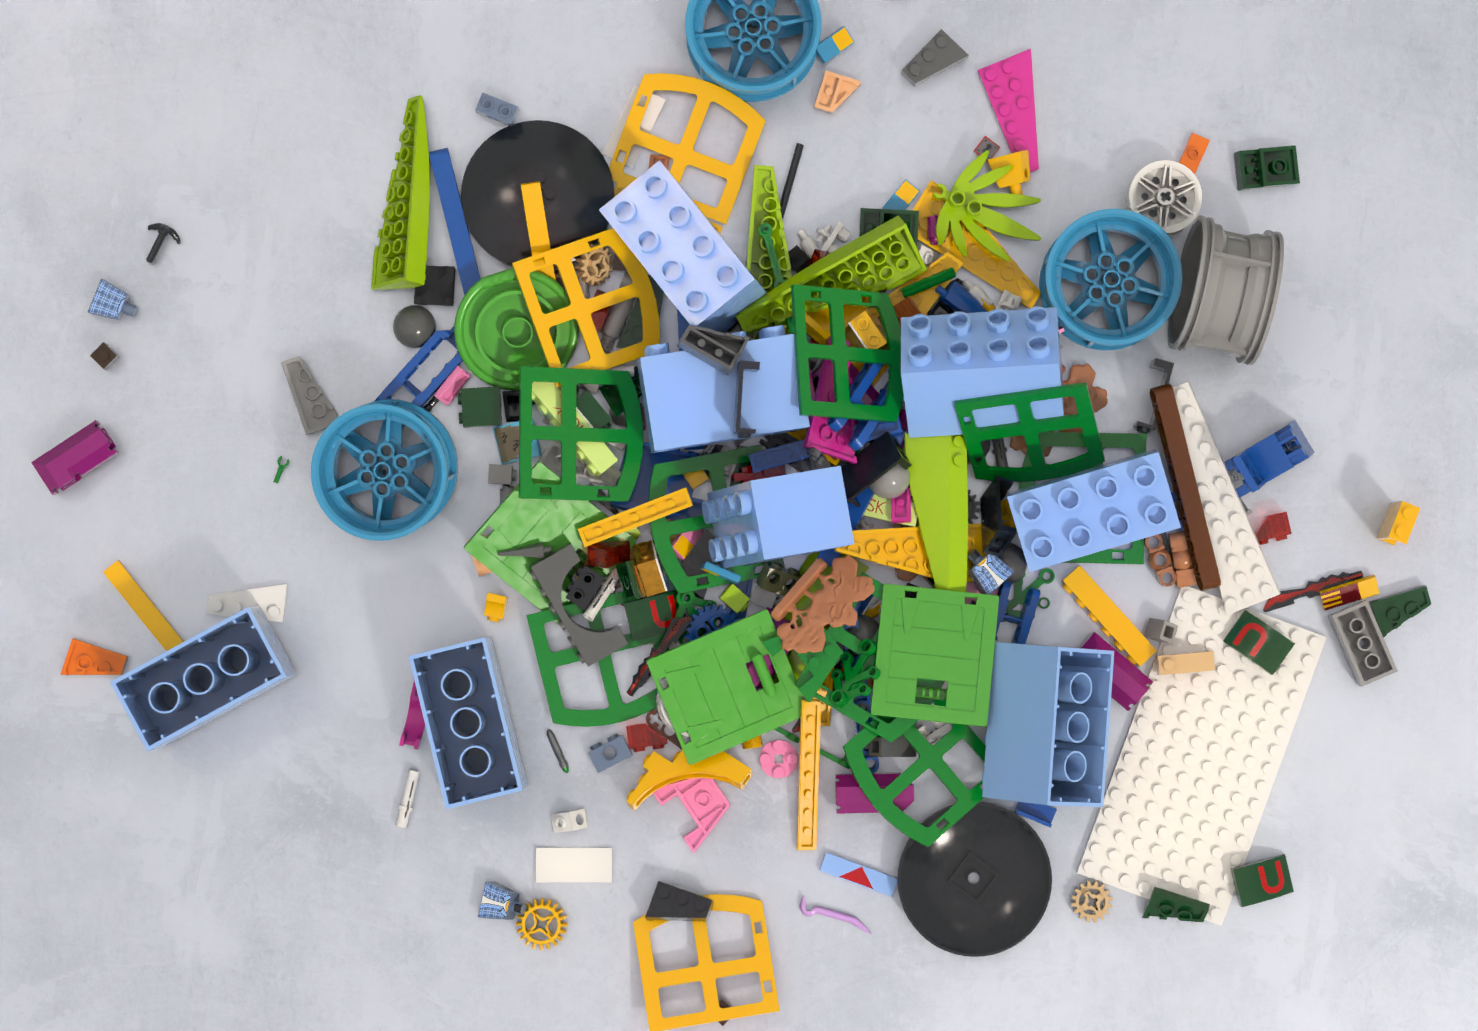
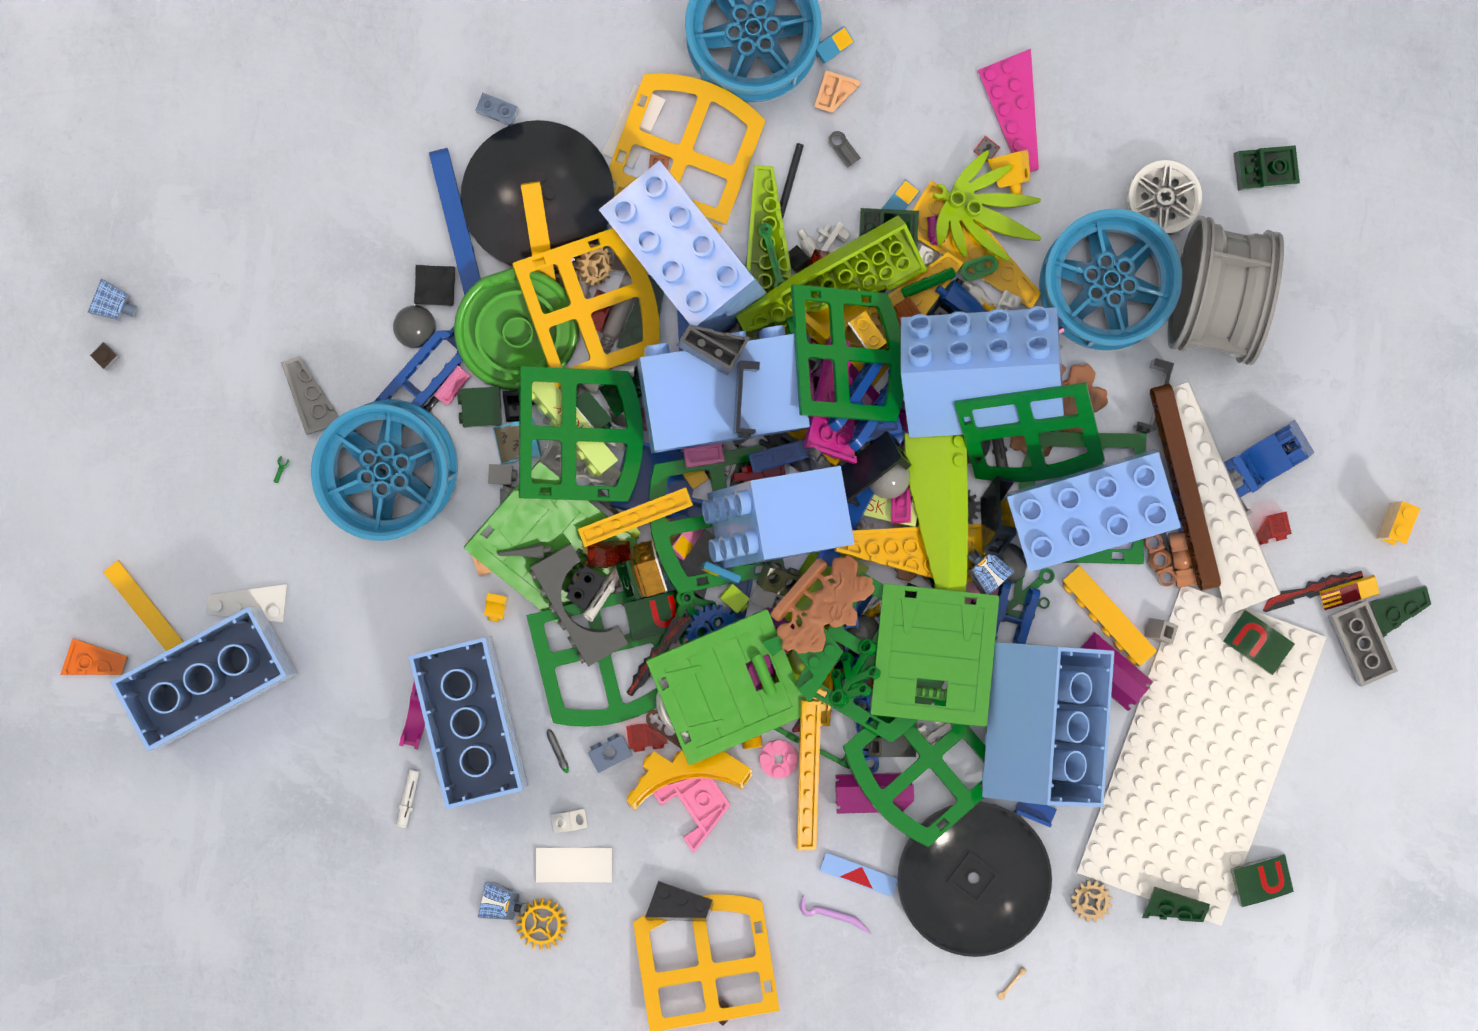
magenta brick [31,420,119,495] -> none
black piece [146,223,181,265] -> none
lime wedge [371,95,430,290] -> none
dark grey wedge [901,29,969,87] -> none
tan slope [1156,651,1215,675] -> none
orange plate [1179,133,1210,174] -> none
none -> bright pink tile [683,443,725,468]
none -> dark grey piece [828,131,861,168]
none -> green plate [961,254,998,281]
none -> tan hinge [998,967,1026,1000]

